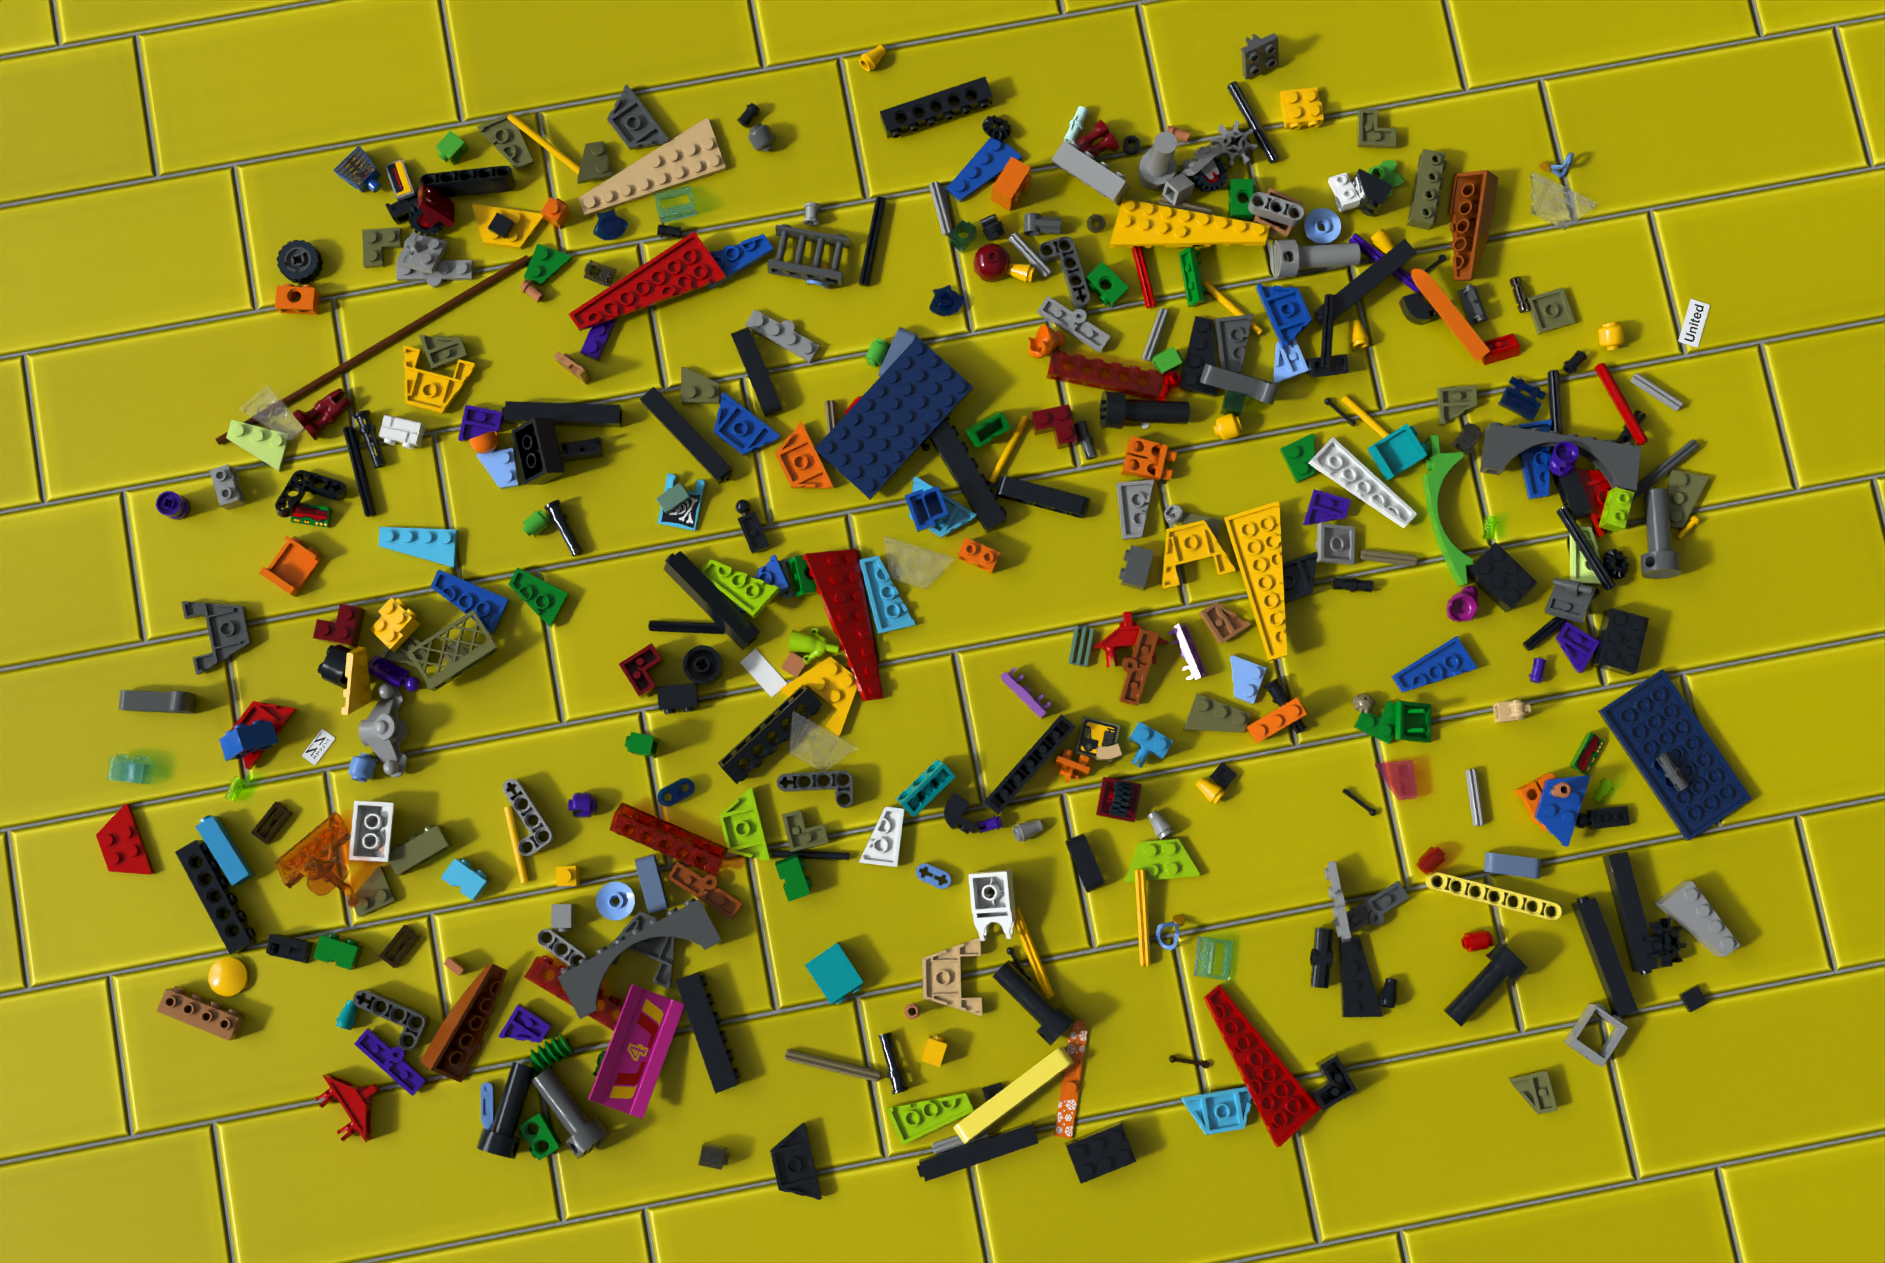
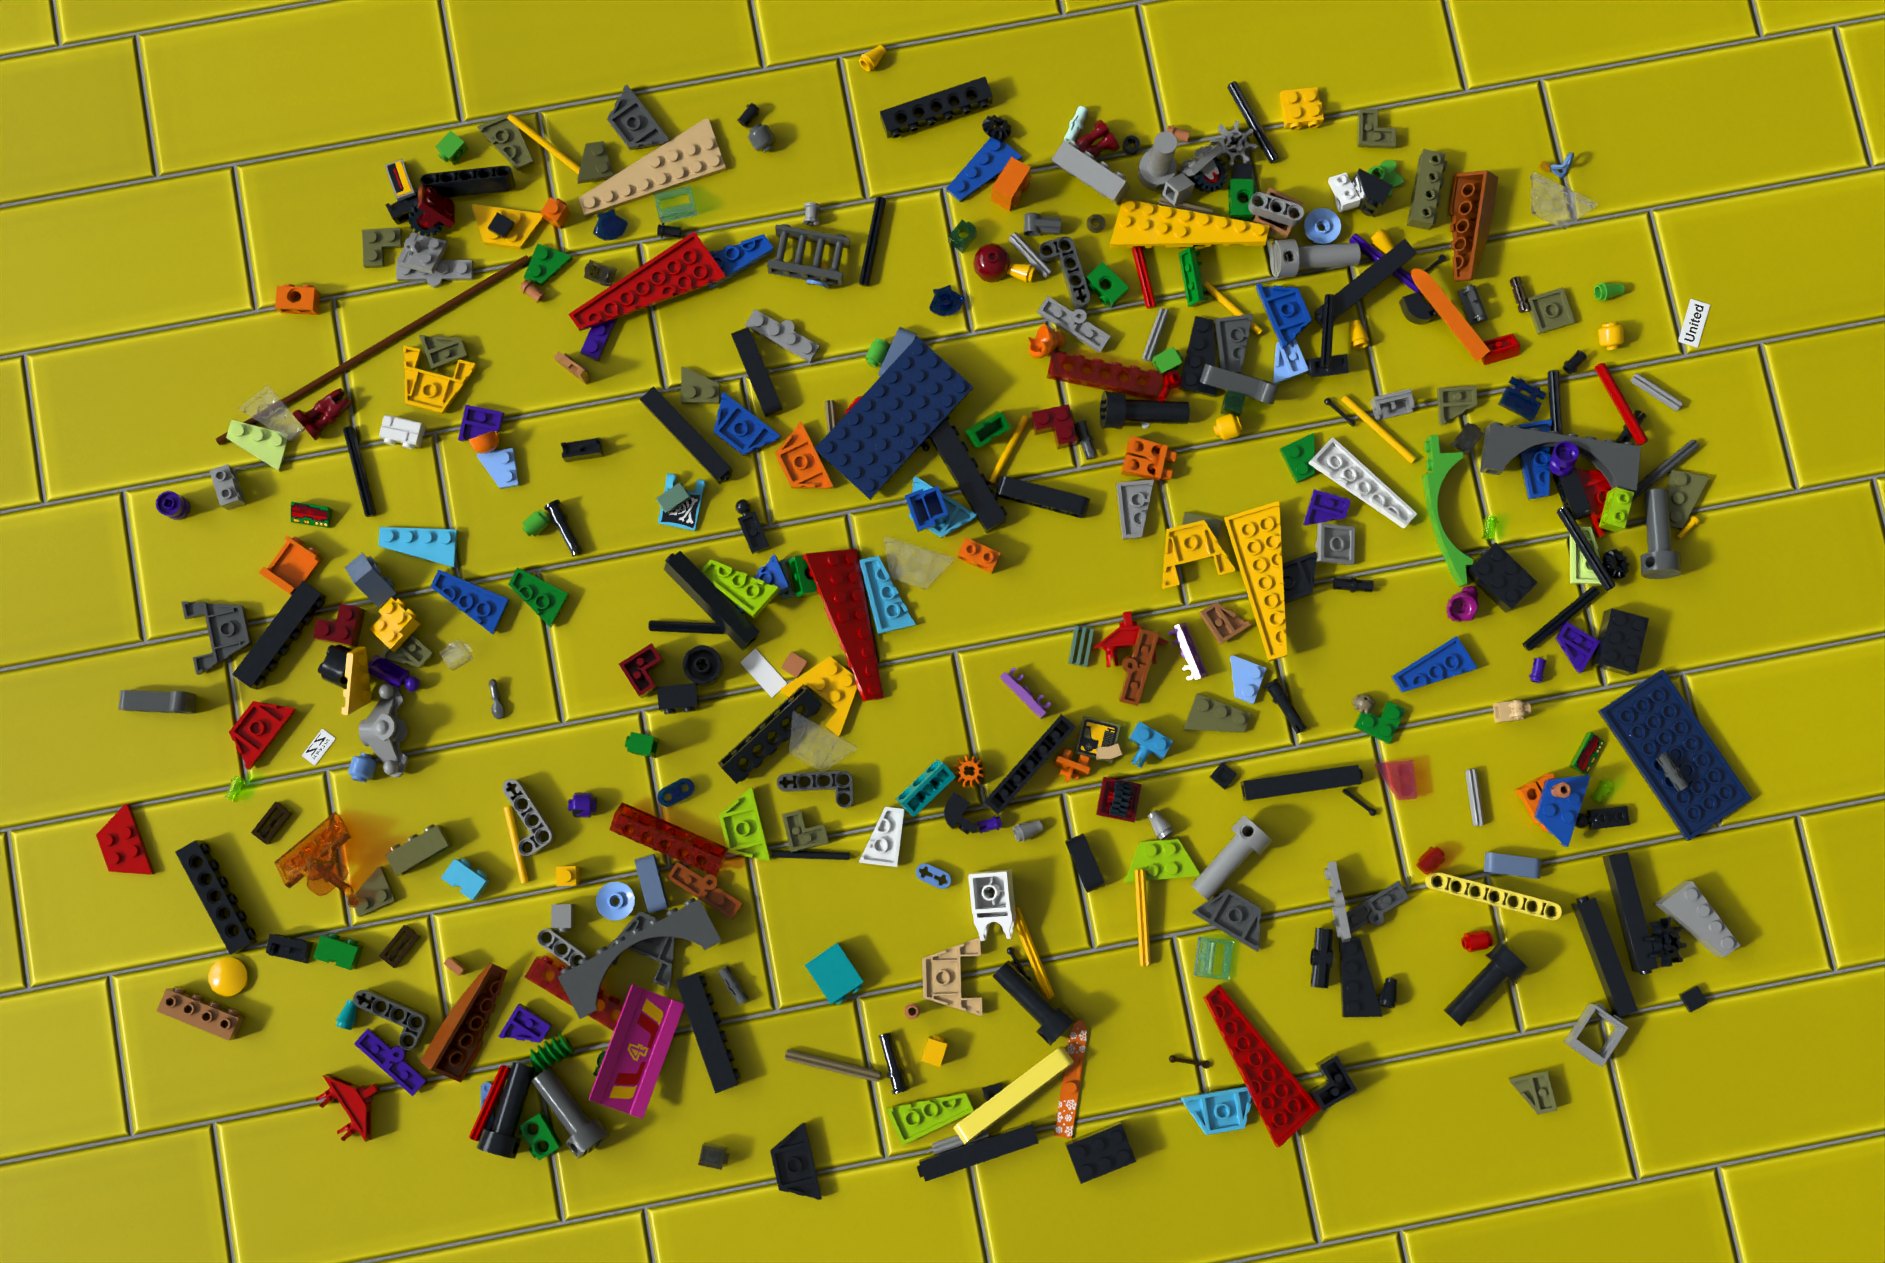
clear light blue brick [106,753,154,785] -> none
dark azure brick [195,815,255,886] -> none
blue brick [219,720,279,761] -> none
black beam [275,470,347,518] -> none
black wheel [277,240,323,284] -> none
torso [334,146,382,193] -> none
white slope [348,801,395,862] -> none
black pin [353,410,386,469] -> none
olive fence [407,610,500,692] -> none
black brick [502,401,622,428] -> none
black brick [512,418,565,485] -> none
green brick [775,854,813,902] -> none
lime piece [788,628,840,665] -> none
light grey axle [929,181,952,236] -> none
black piece [980,214,1005,241] -> none
dark grey brick [1119,545,1154,590] -> none
medium blue piece [1156,915,1185,950] -> none
light grey tile [1164,505,1184,524] -> none
yellow cone [1196,777,1225,804] -> none
dark grey plate [1241,33,1279,80] -> none
orange brick [1247,696,1308,744] -> none
dark tan axle [1360,549,1417,566] -> none
teal panel [1367,424,1428,481] -> none
green plate [1395,701,1431,743] -> none
dark grey plate [1545,578,1596,623] -> none
none -> black brick [232,581,327,690]
none -> sand blue brick [345,553,396,608]
none -> red axle [469,1065,511,1141]
none -> dark grey piece [489,679,505,719]
none -> dark grey pin [718,965,749,1005]
none -> orange gear [953,755,985,788]
none -> light grey piece [1191,815,1273,901]
none -> dark grey wing [1192,889,1261,952]
none -> black tile [1231,162,1253,179]
none -> black brick [1240,765,1363,801]
none -> light grey hinge [1370,389,1415,421]
none -> bright green cone [1594,282,1625,301]

